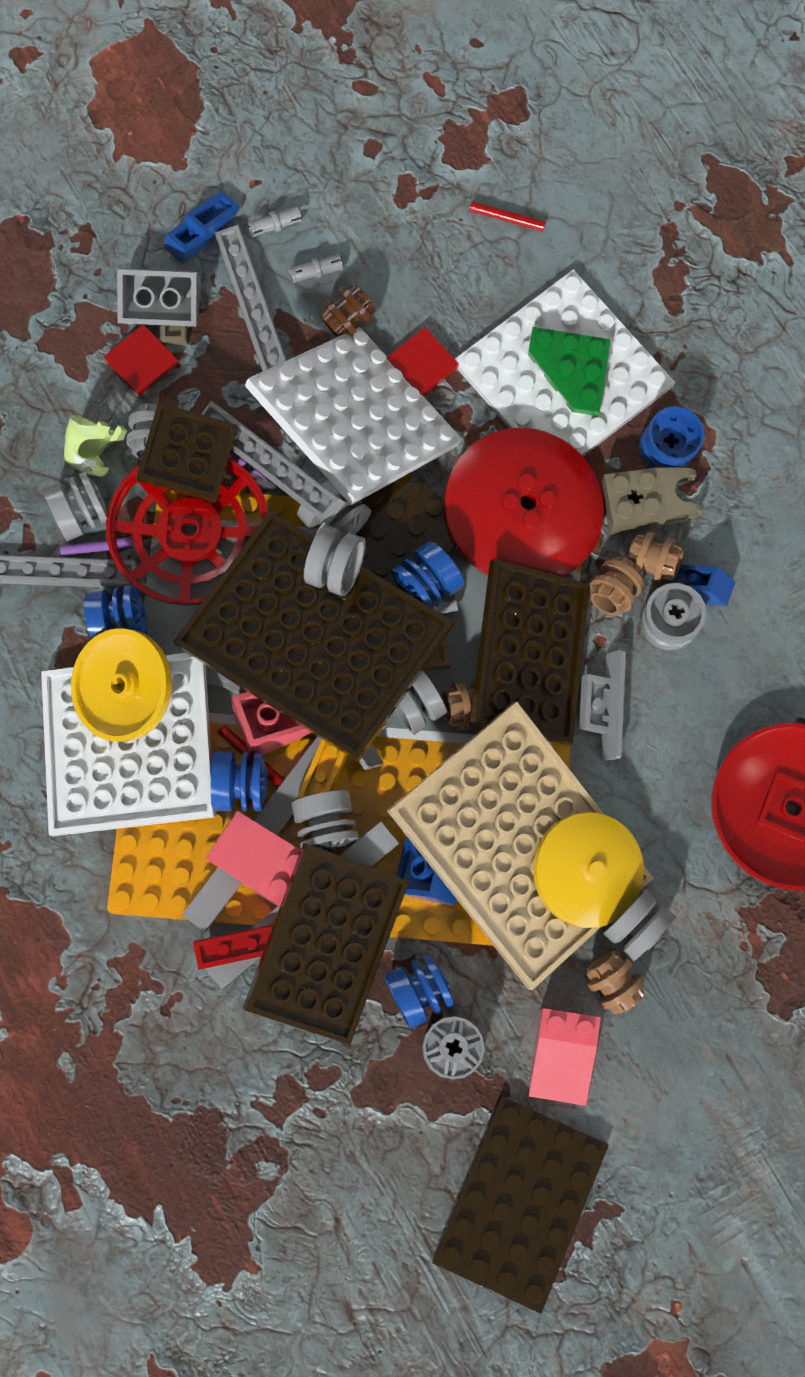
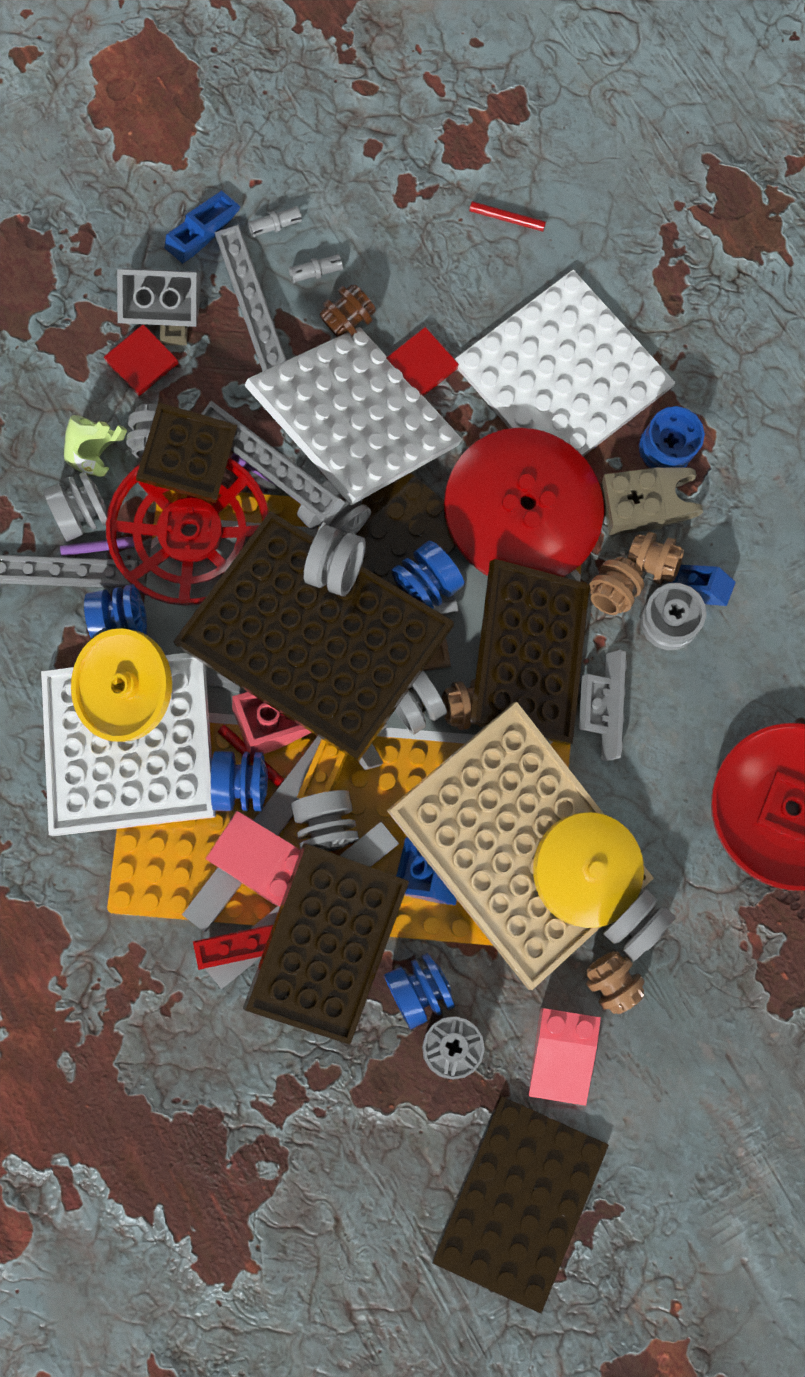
green plate [528,327,611,416] -> none

